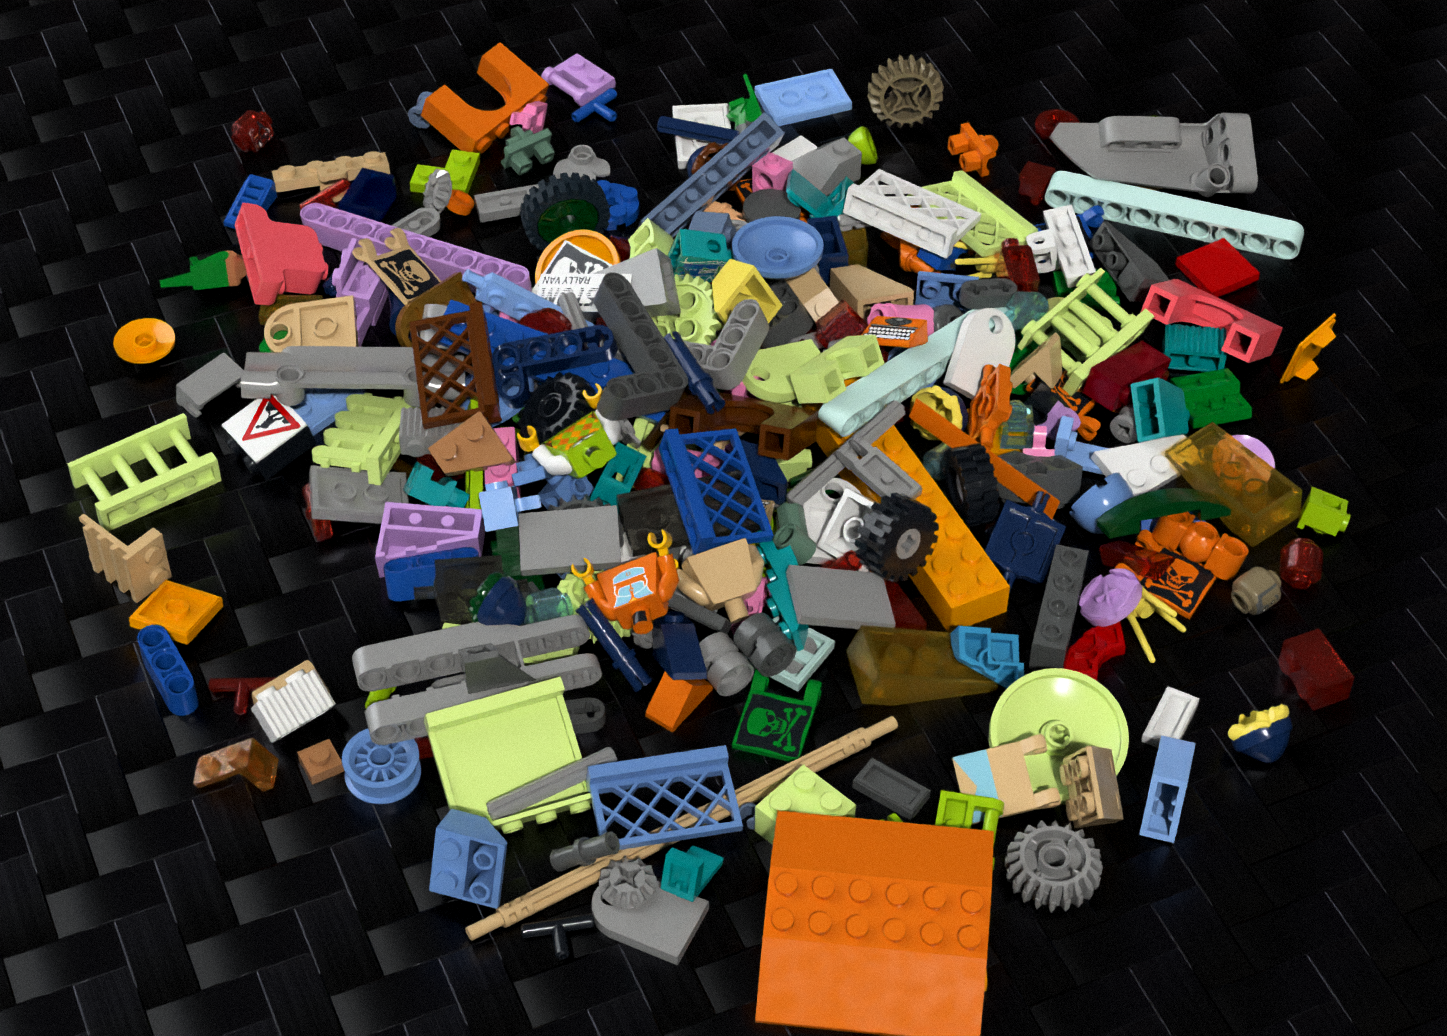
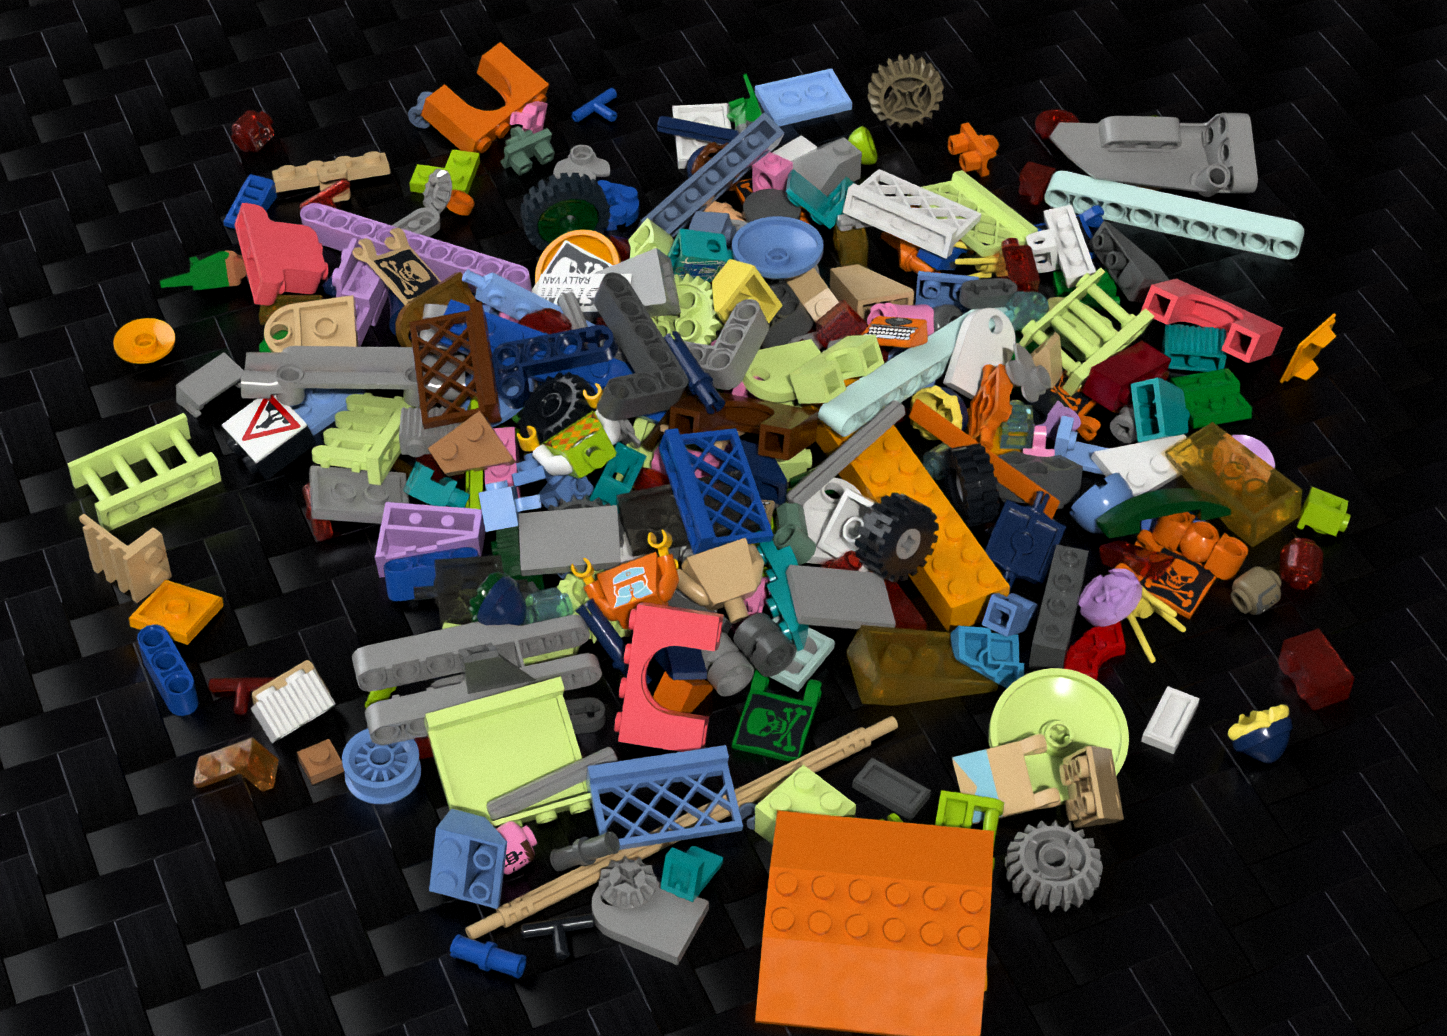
clear blue panel [338,168,397,222] -> none
light grey plate [474,184,539,223] -> none
lavender plate [541,53,615,106] -> none
dark blue brick [807,216,849,284] -> none
light grey hinge [836,435,922,499] -> none
light blue slope [1139,735,1196,843] -> none
red tile [1176,238,1260,297] -> none
none -> blue pin [450,934,527,979]
none -> bright pink head [496,821,537,875]
none -> coral arch [614,602,724,752]
none -> medium blue leg [981,593,1038,637]
none -> light grey plate [1005,343,1051,403]

